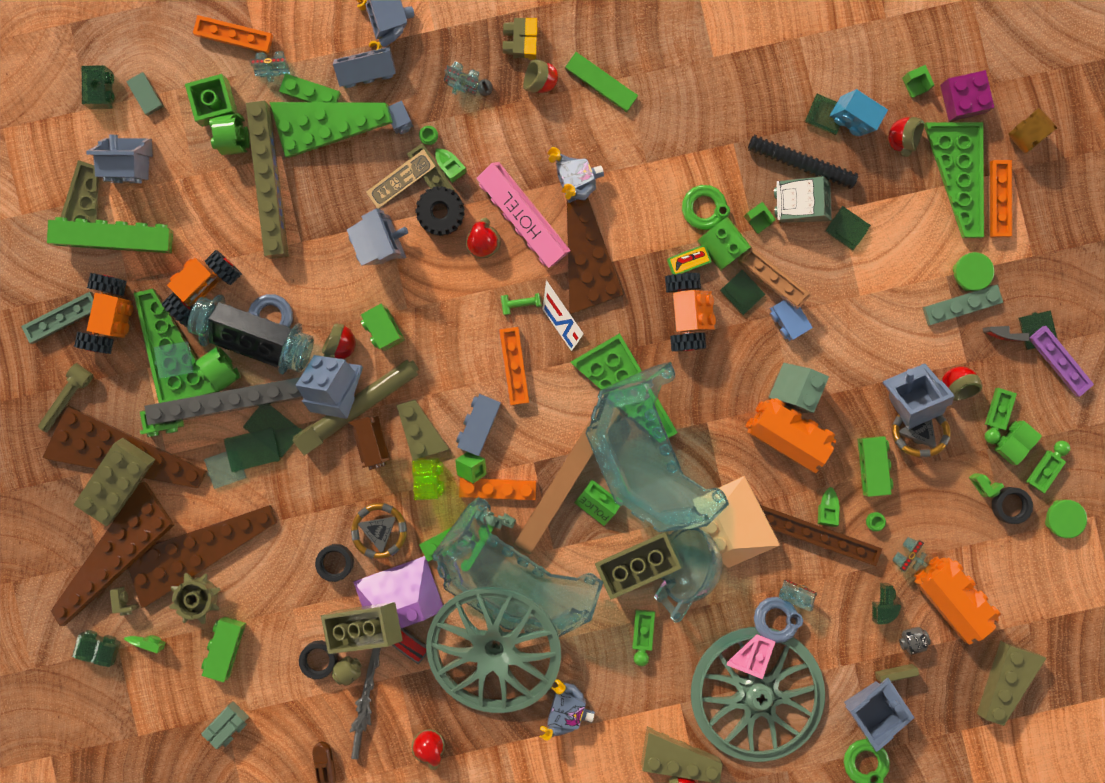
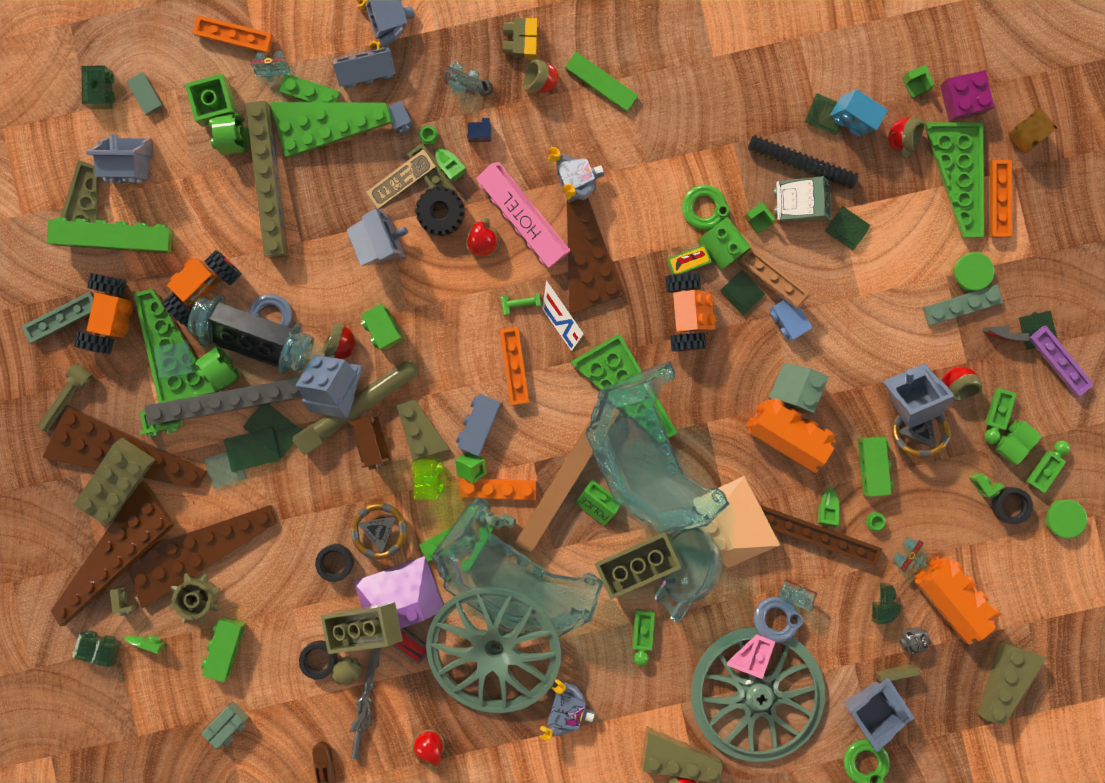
none -> dark blue panel [467,118,491,142]

